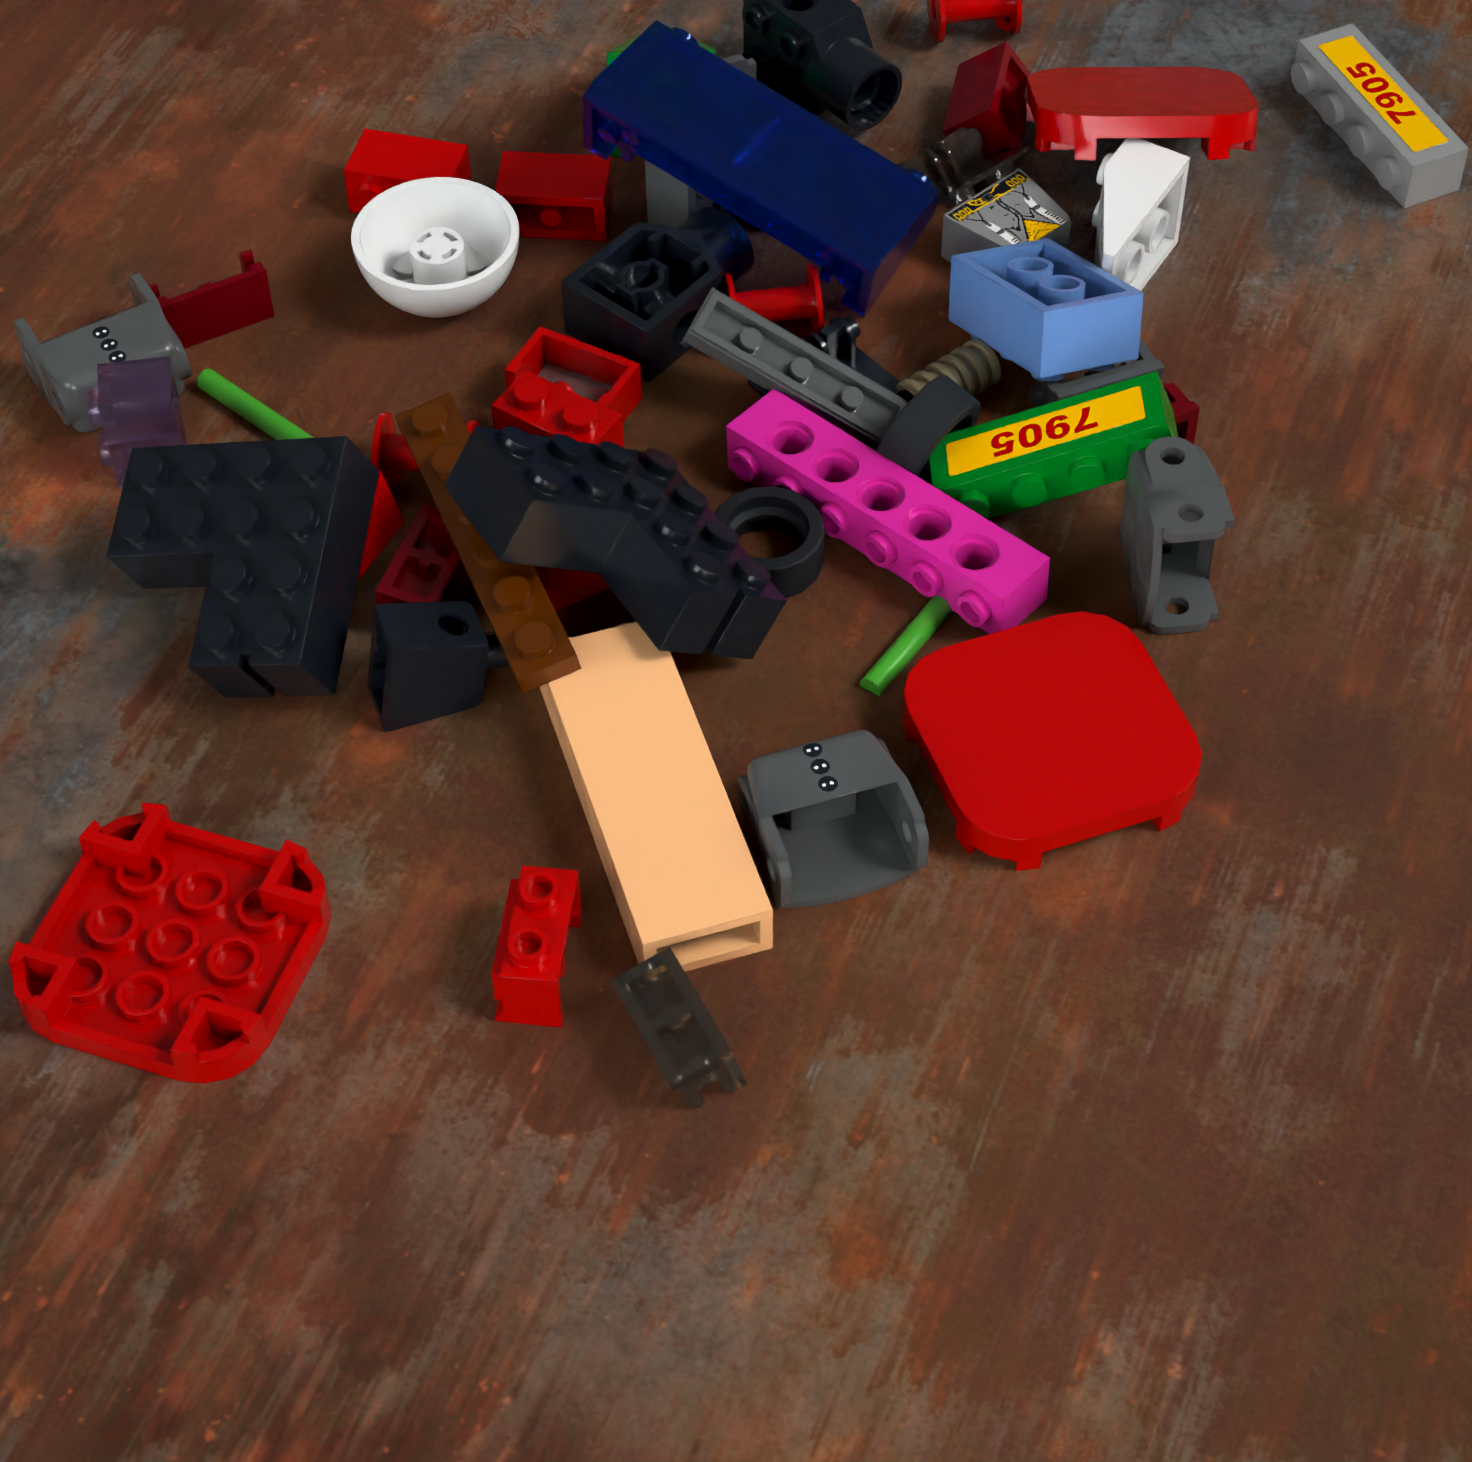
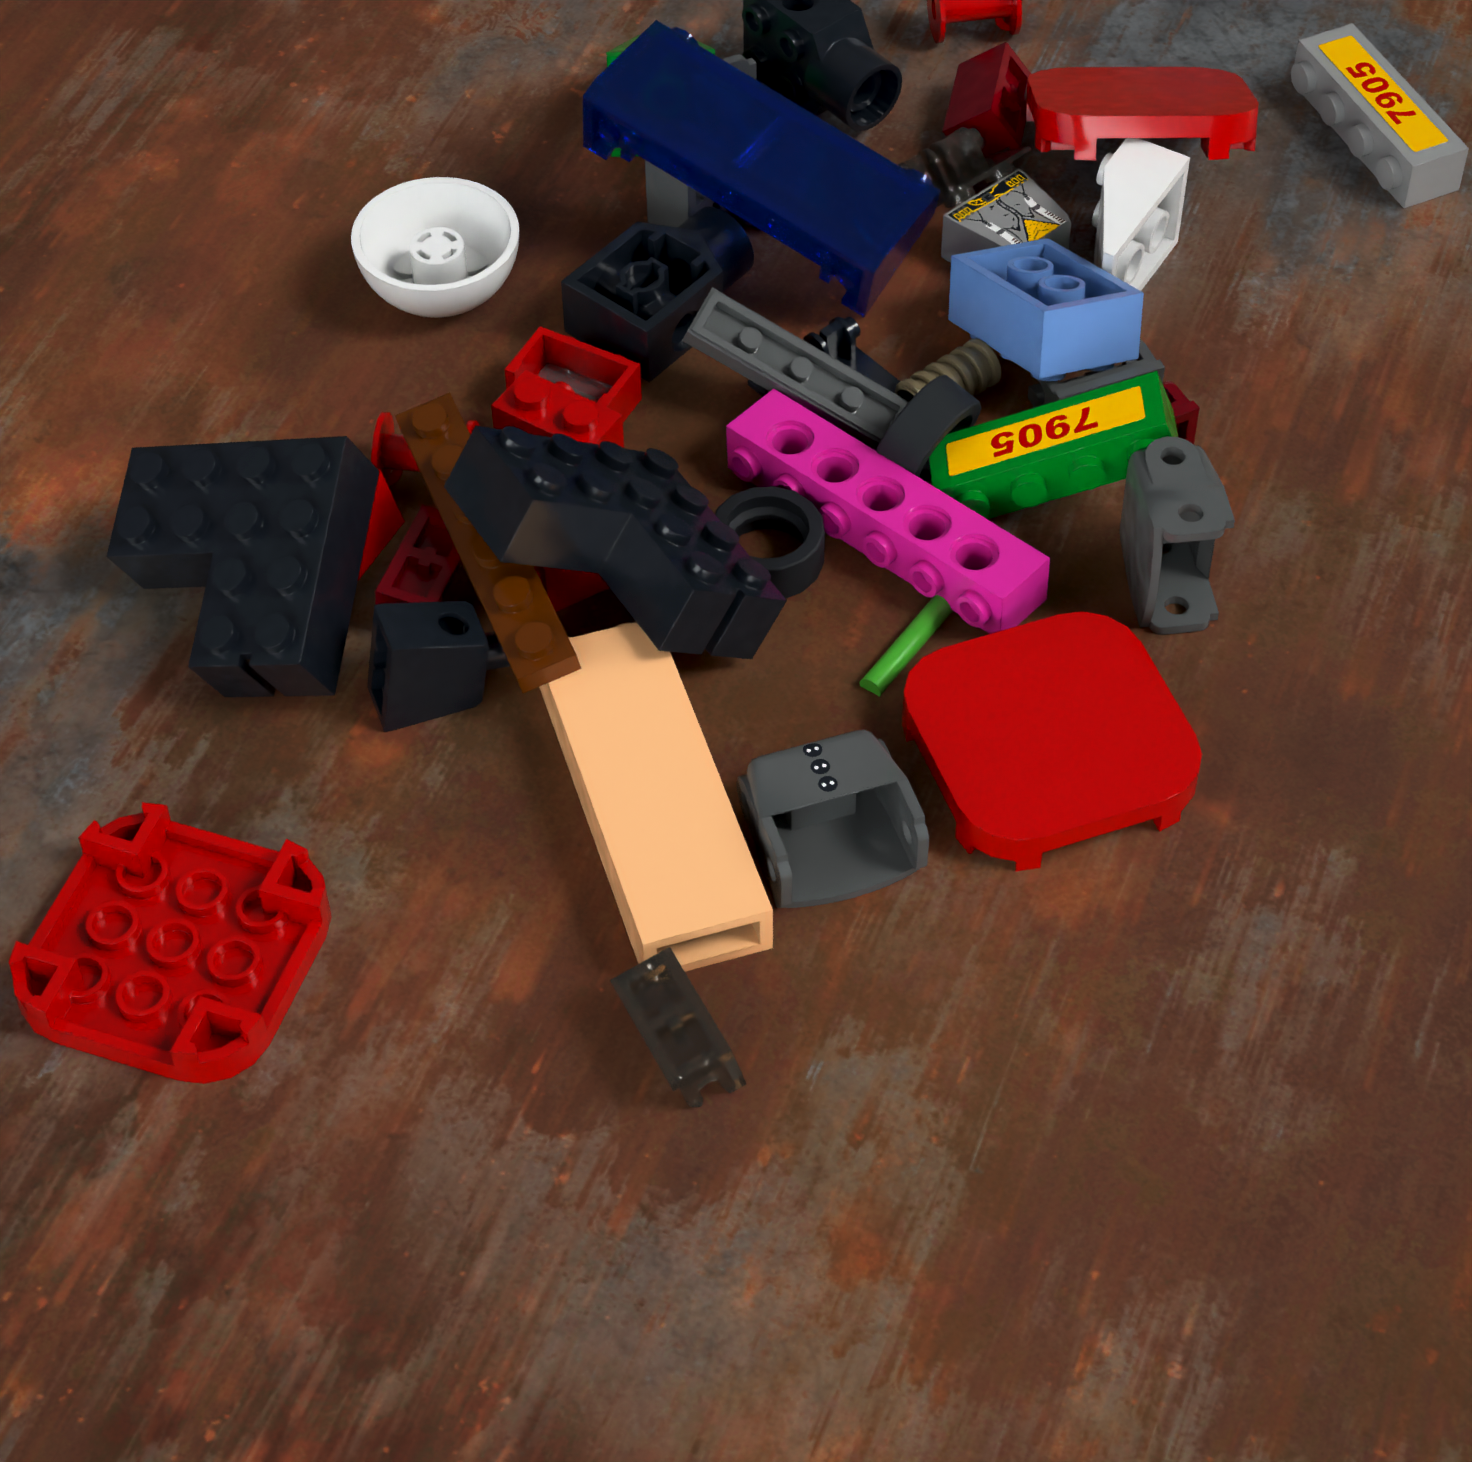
dark grey piece [13,273,191,432] -> none
clear purple piece [88,356,188,489] -> none
dark red hinge [148,249,274,349] -> none
bright green bar [197,368,314,440] -> none
red brick [344,128,471,213] -> none
red window [491,865,583,1028] -> none
red brick [495,151,613,241] -> none
red piece [723,263,824,335] -> none

